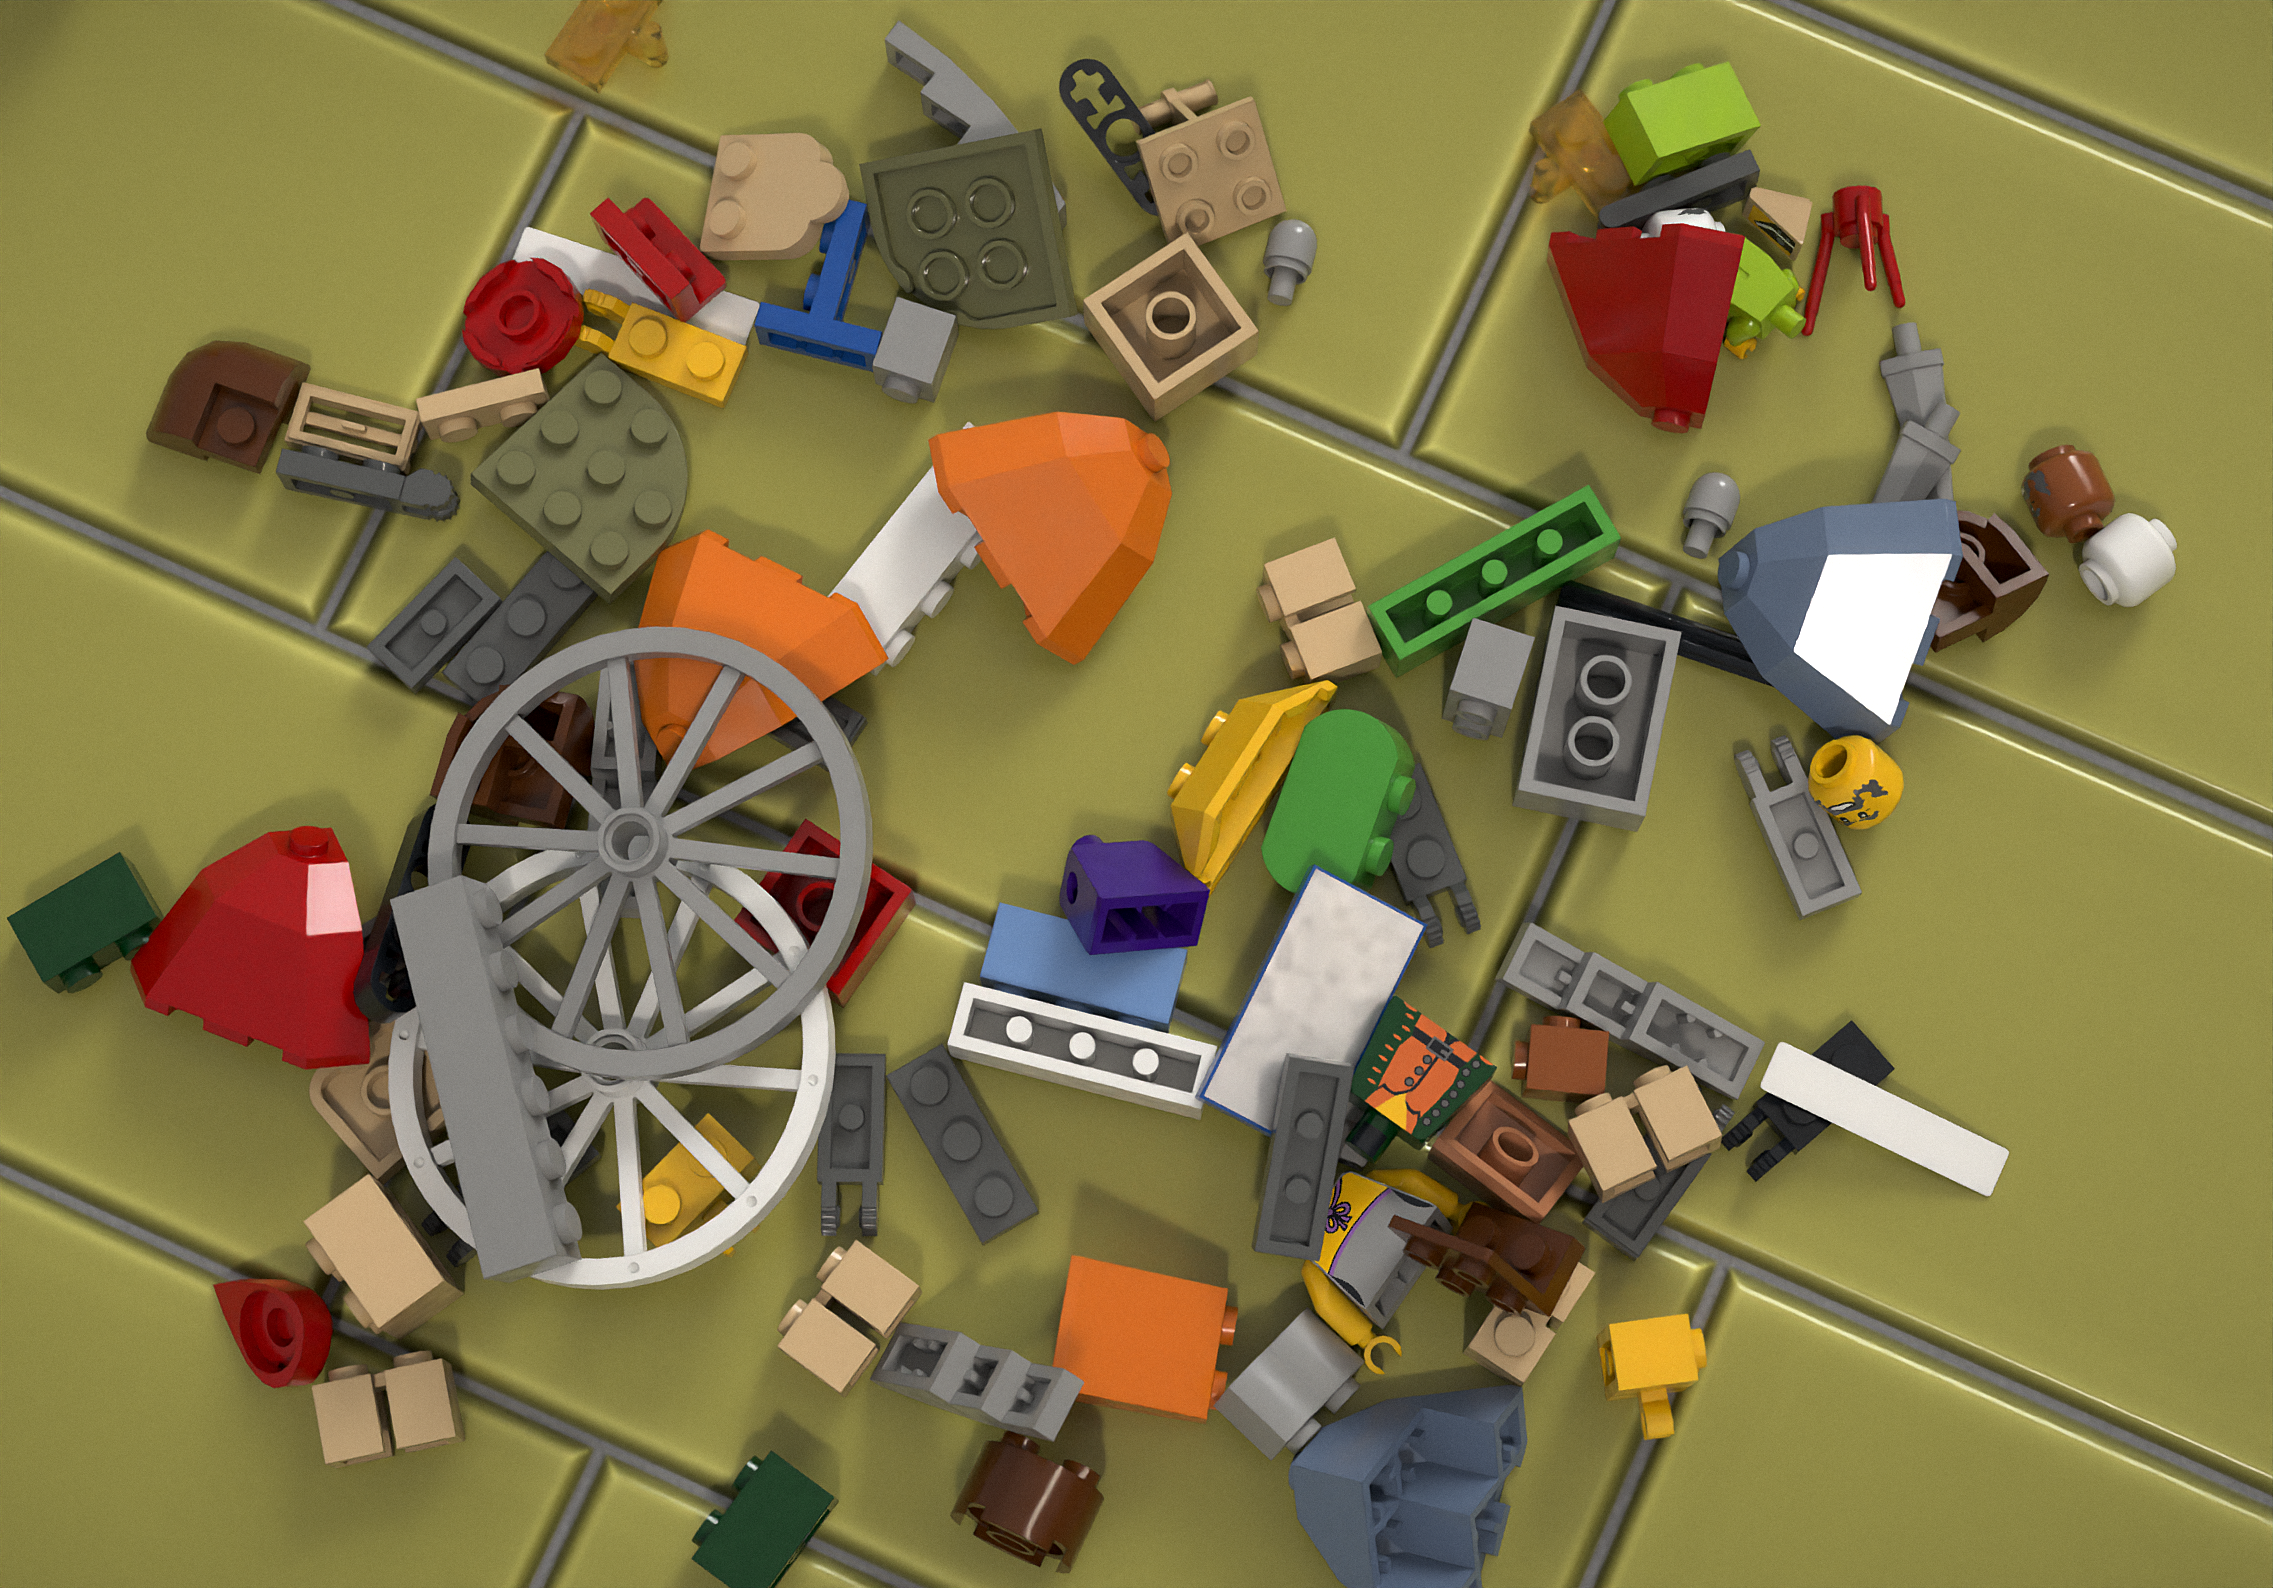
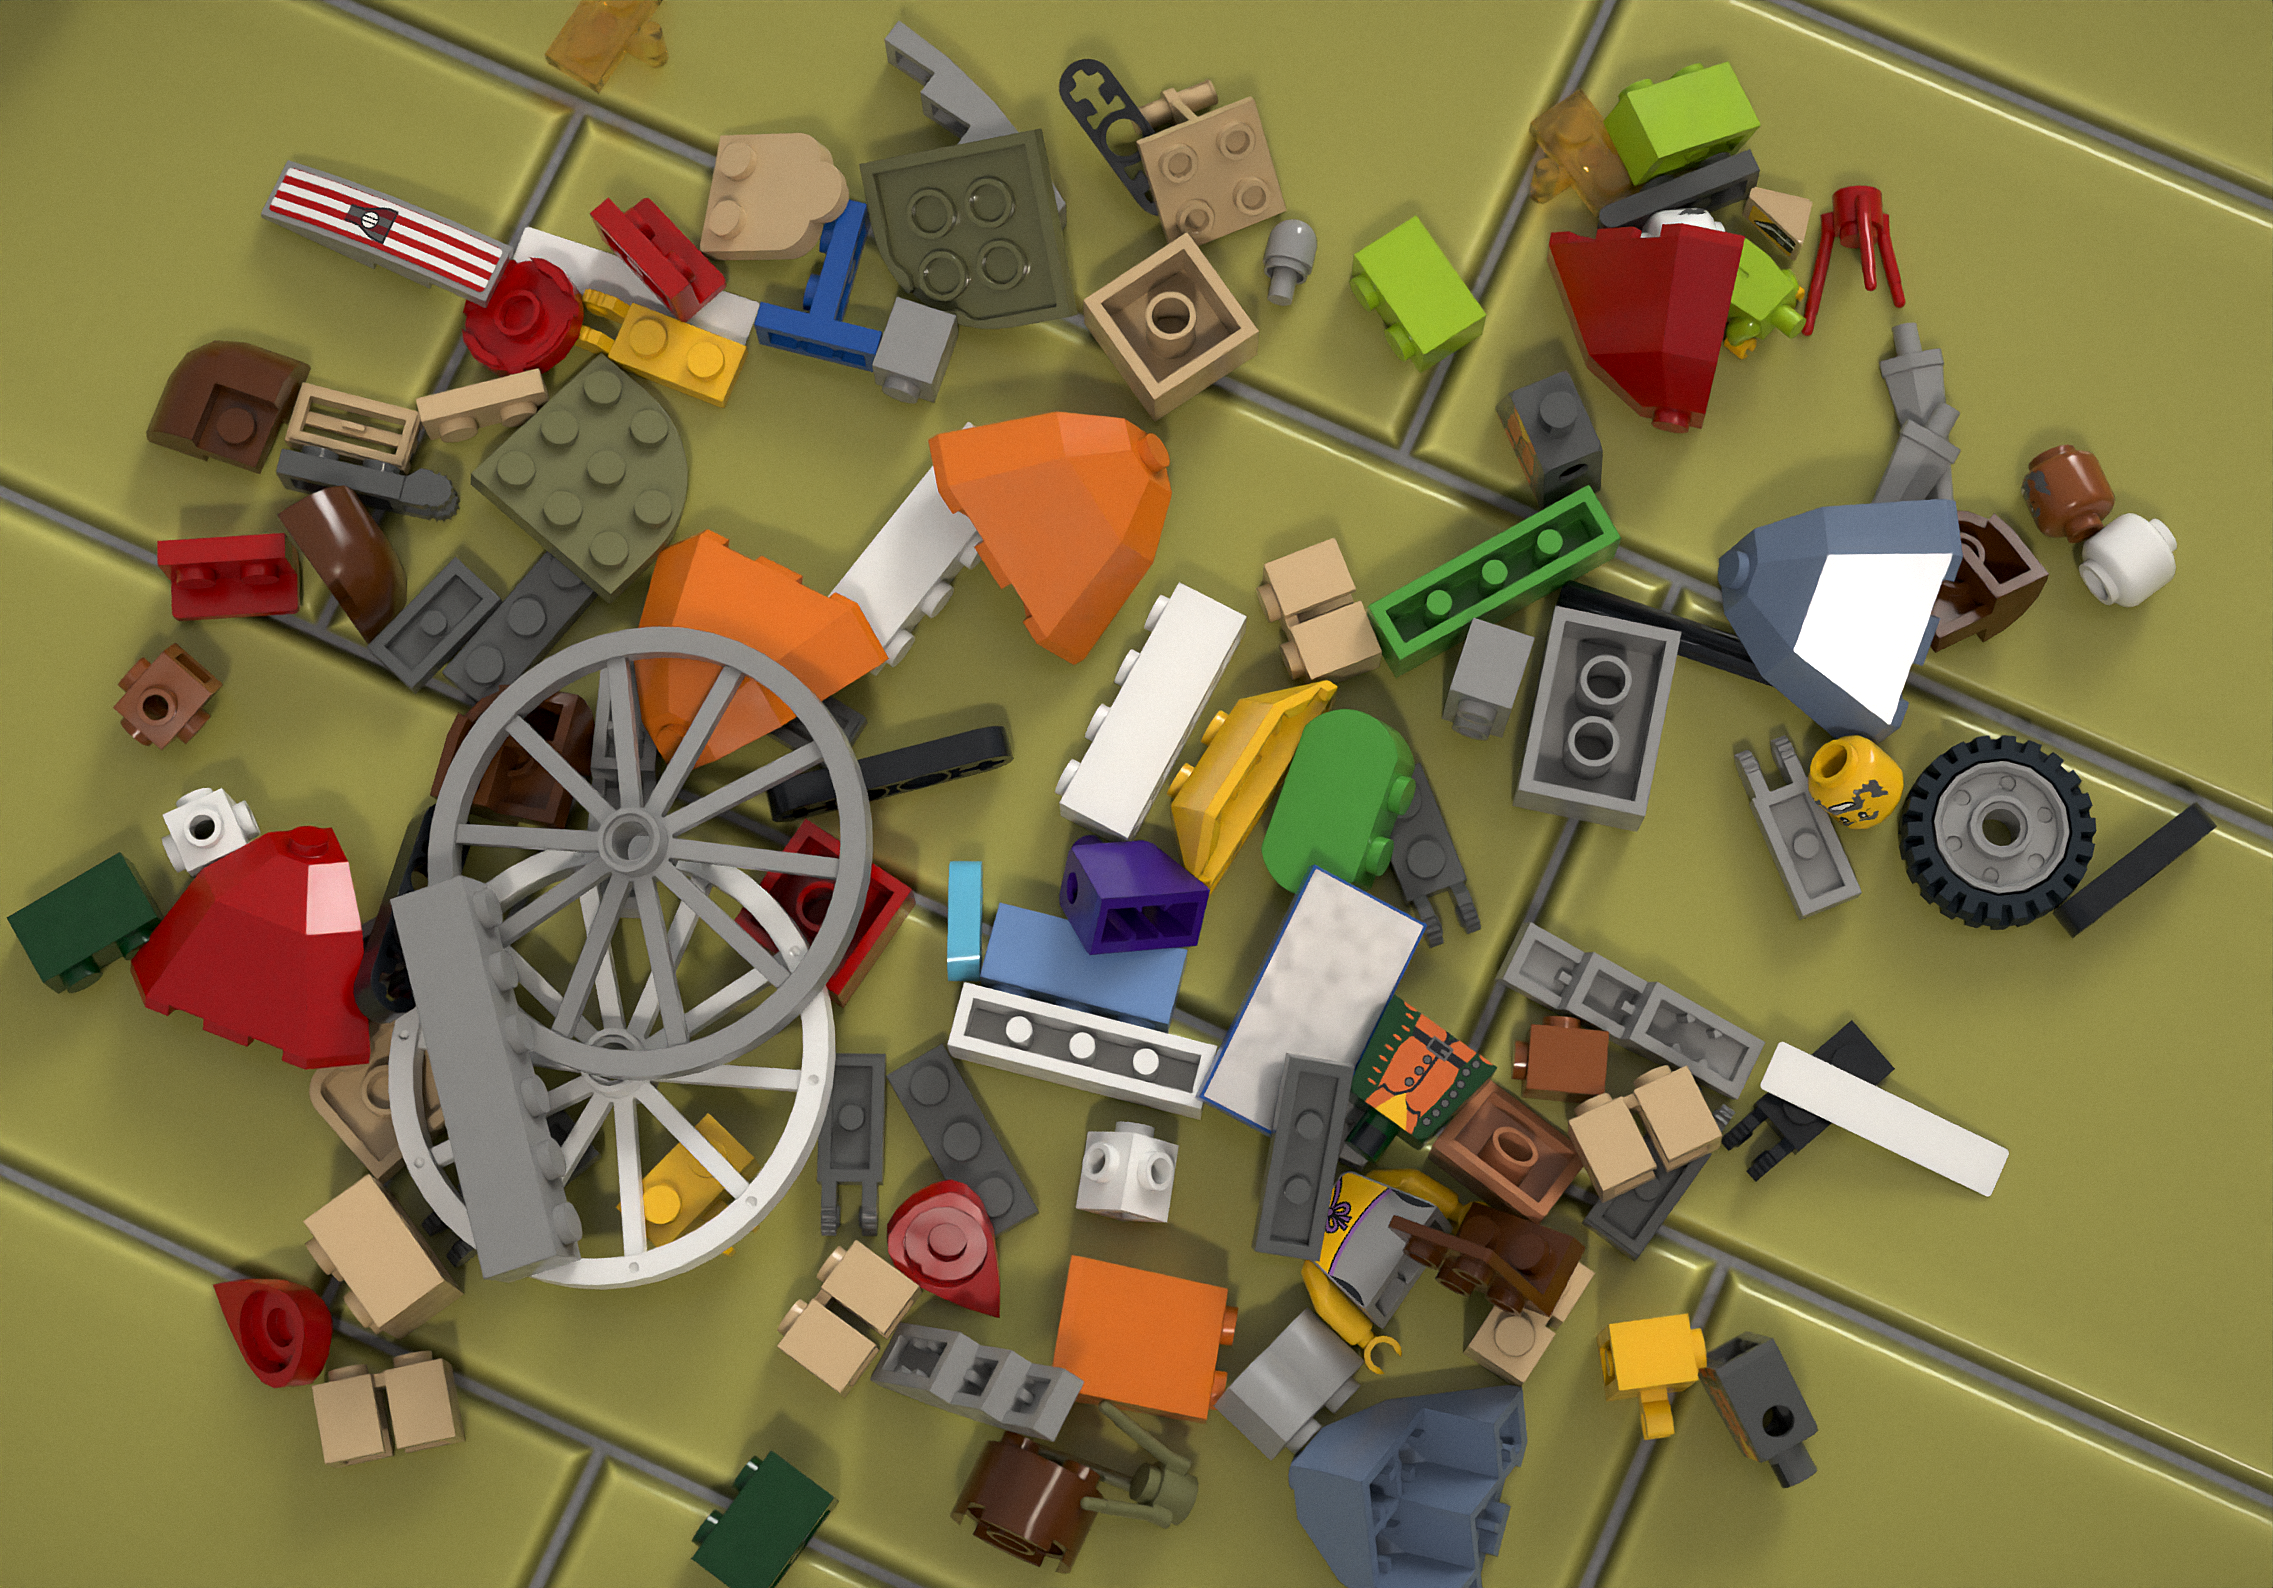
light grey cylinder [1683,472,1740,559] -> none
none -> dark orange brick [113,643,223,750]
none -> red bracket [157,533,300,621]
none -> white brick [161,788,261,879]
none -> slope [261,160,513,308]
none -> reddish brown brick [277,485,407,645]
none -> black beam [765,726,1014,822]
none -> red piece [886,1179,1001,1318]
none -> medium azure beam [947,861,983,981]
none -> olive plant [1037,1400,1198,1529]
none -> white brick [1055,582,1247,842]
none -> white brick [1076,1122,1179,1222]
none -> lime brick [1349,215,1487,374]
none -> dark grey torso [1495,371,1603,510]
none -> dark grey torso [1698,1331,1818,1488]
none -> wheel [1898,735,2096,930]
none -> black beam [2052,802,2217,939]

